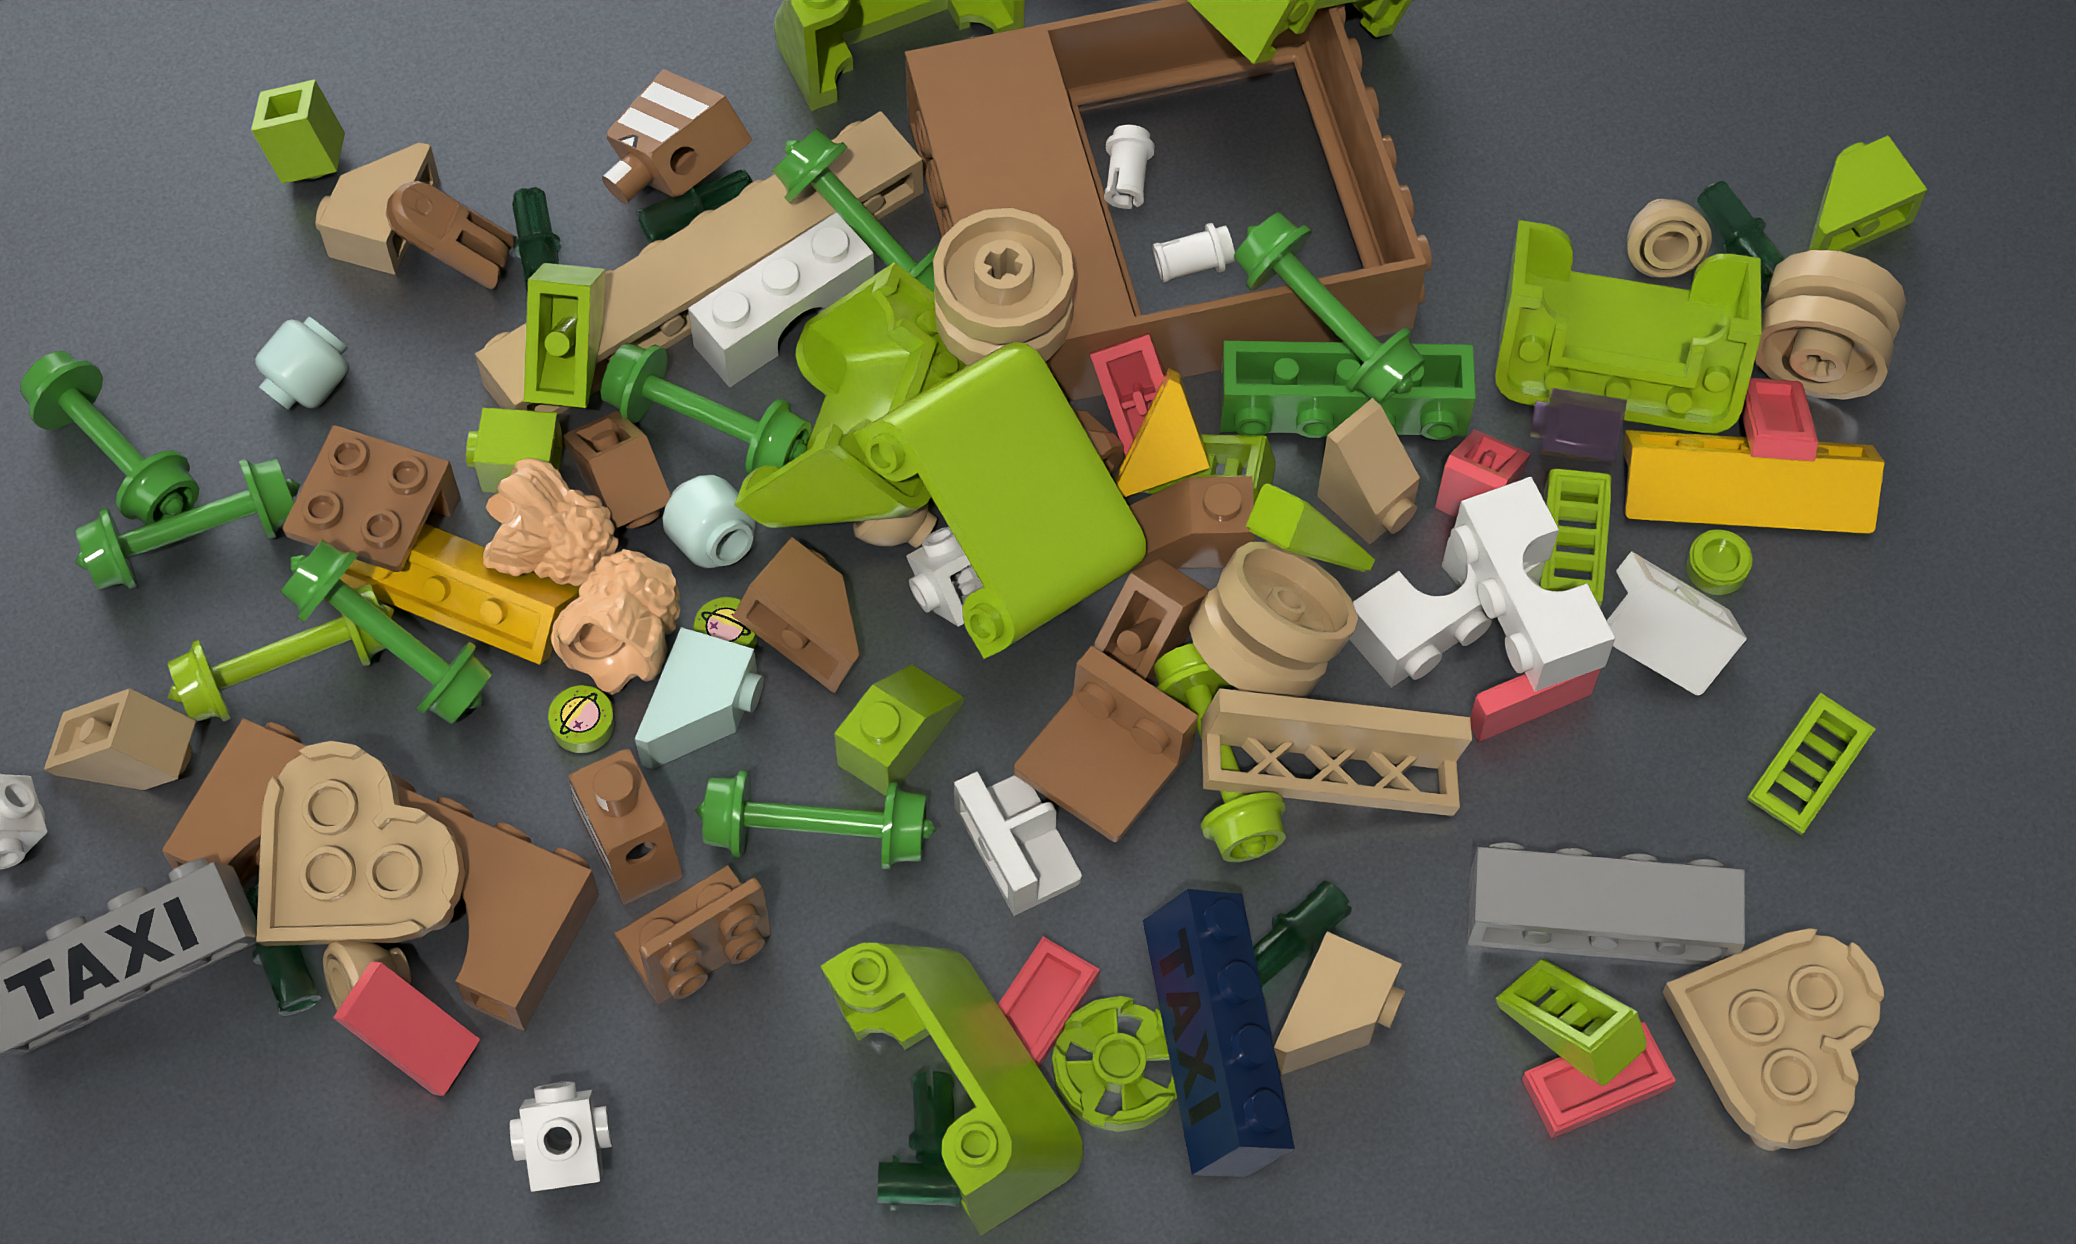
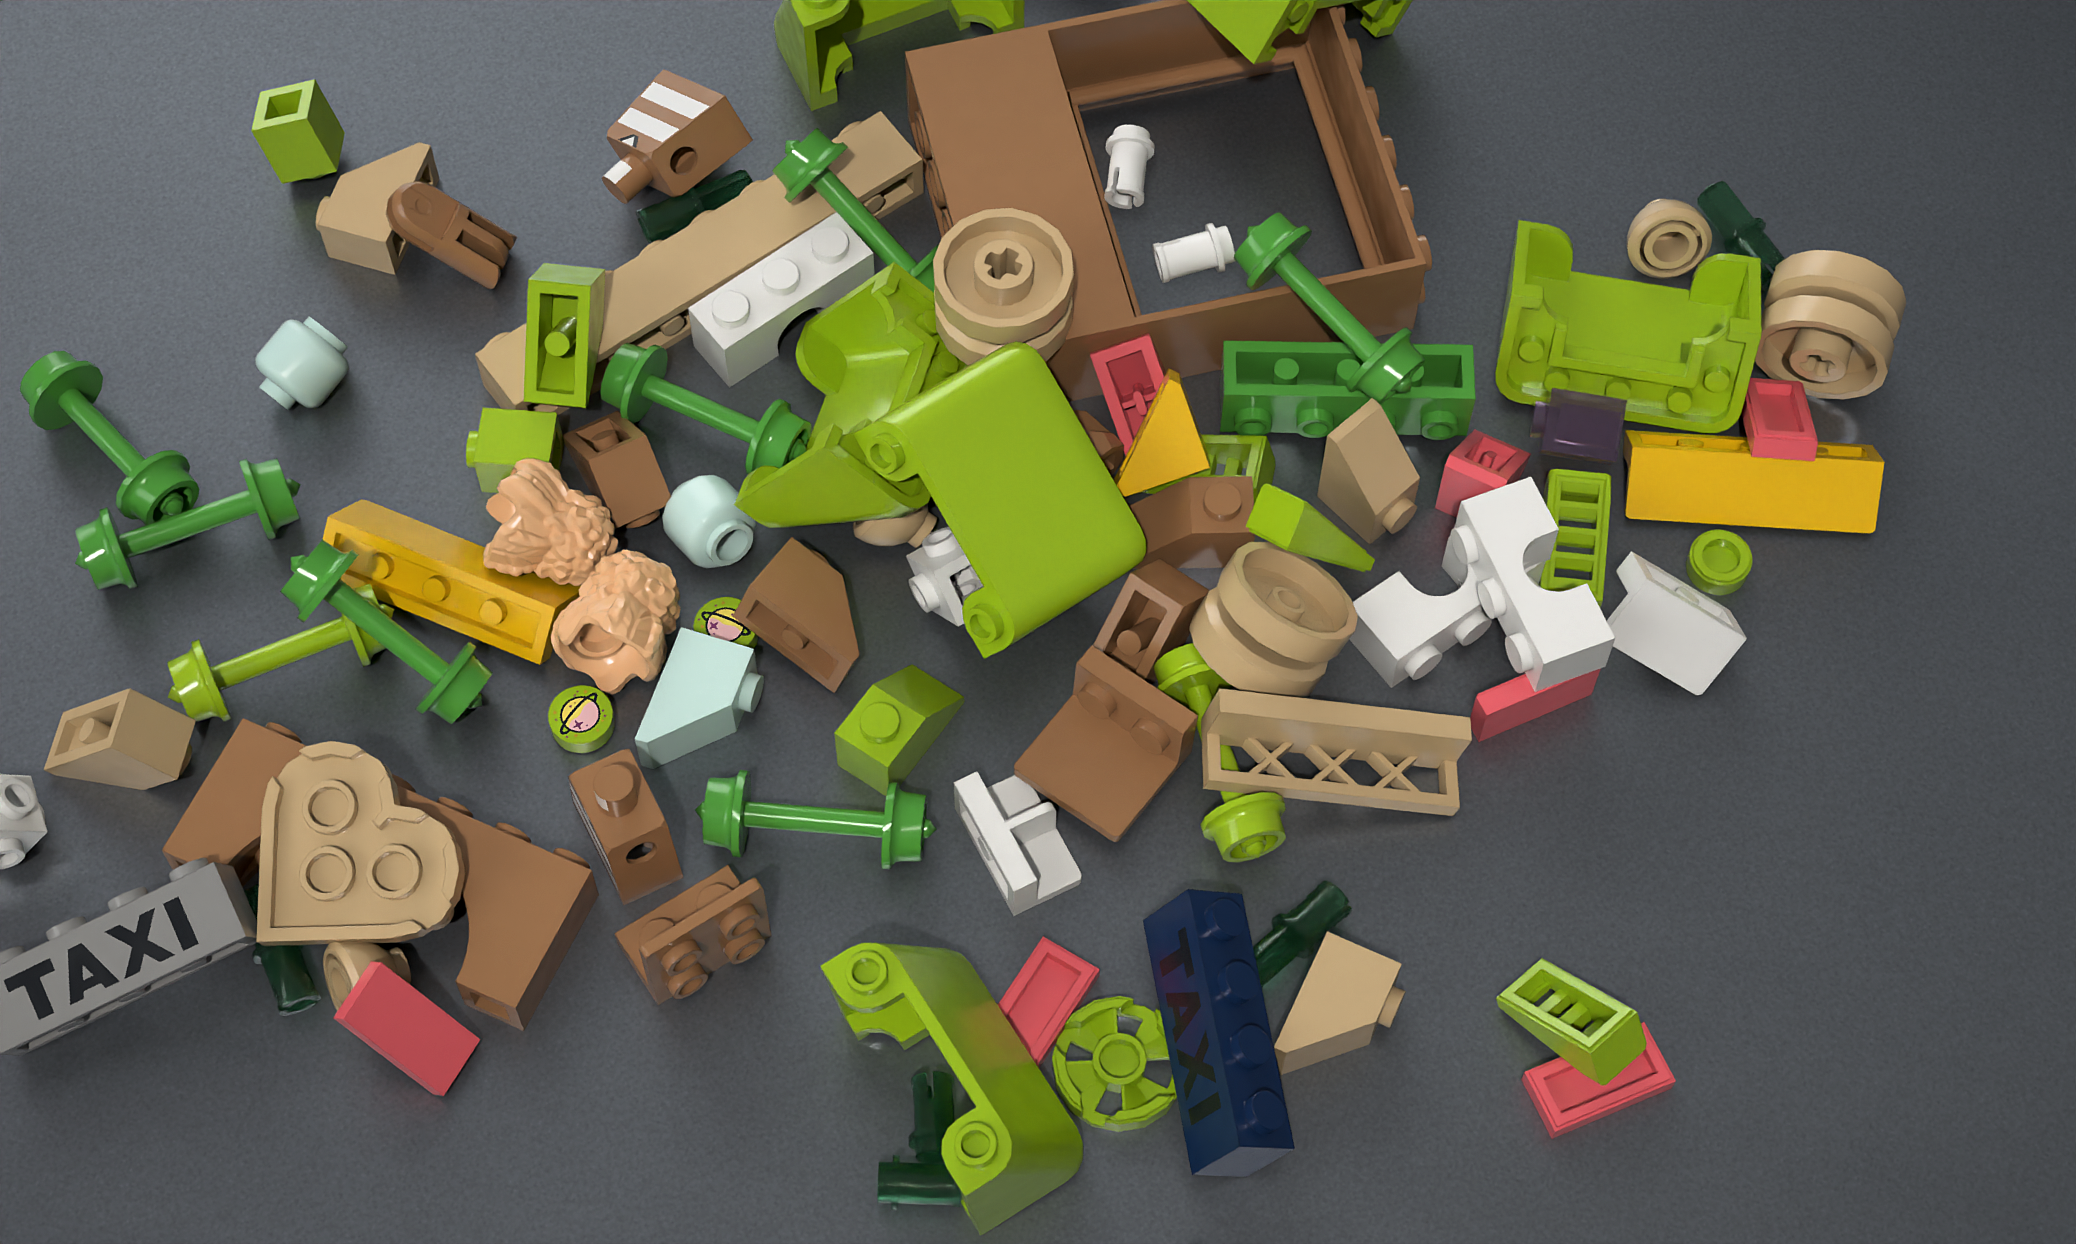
medium nougat bracket [283,425,461,572] -> none
white brick [510,1082,612,1192] -> none
clear green axle [512,187,562,296] -> none
light grey brick [1467,842,1745,966] -> none
tan plate [1662,928,1884,1151] -> none
lime slope [1747,693,1875,836] -> none
lime slope [1808,135,1928,252] -> none

